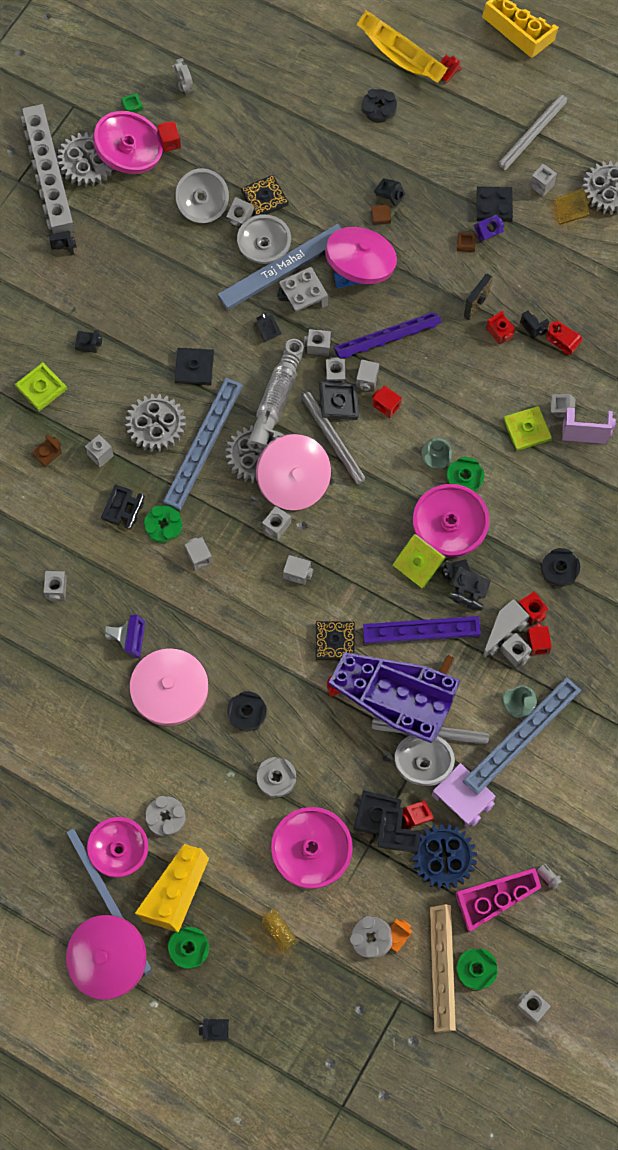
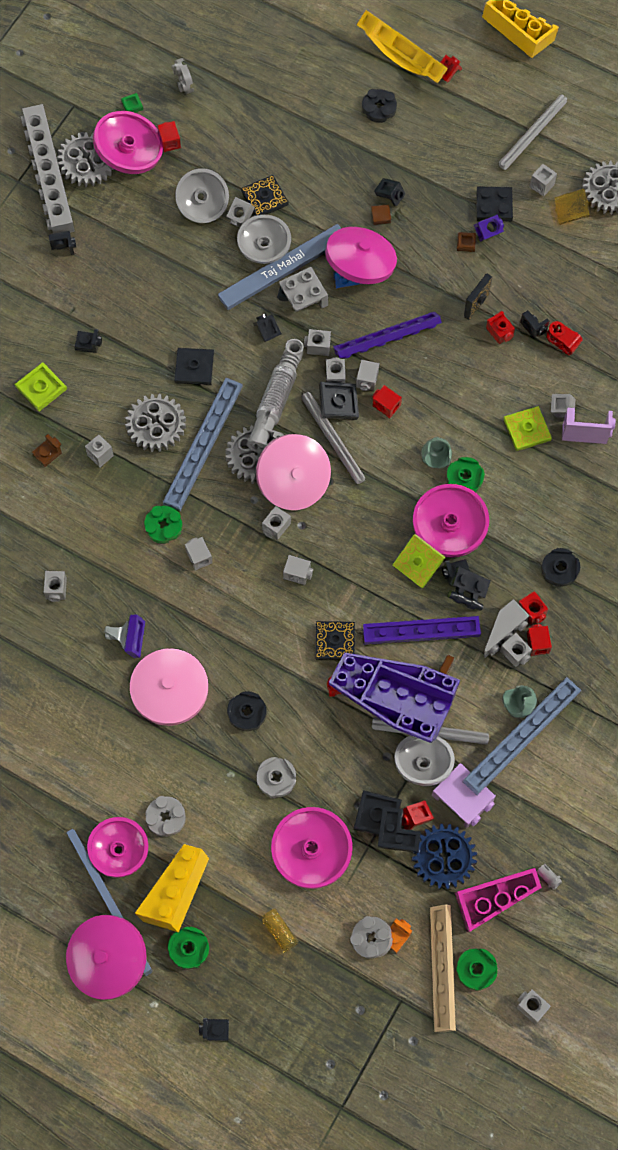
black plate [101,484,145,530] -> none

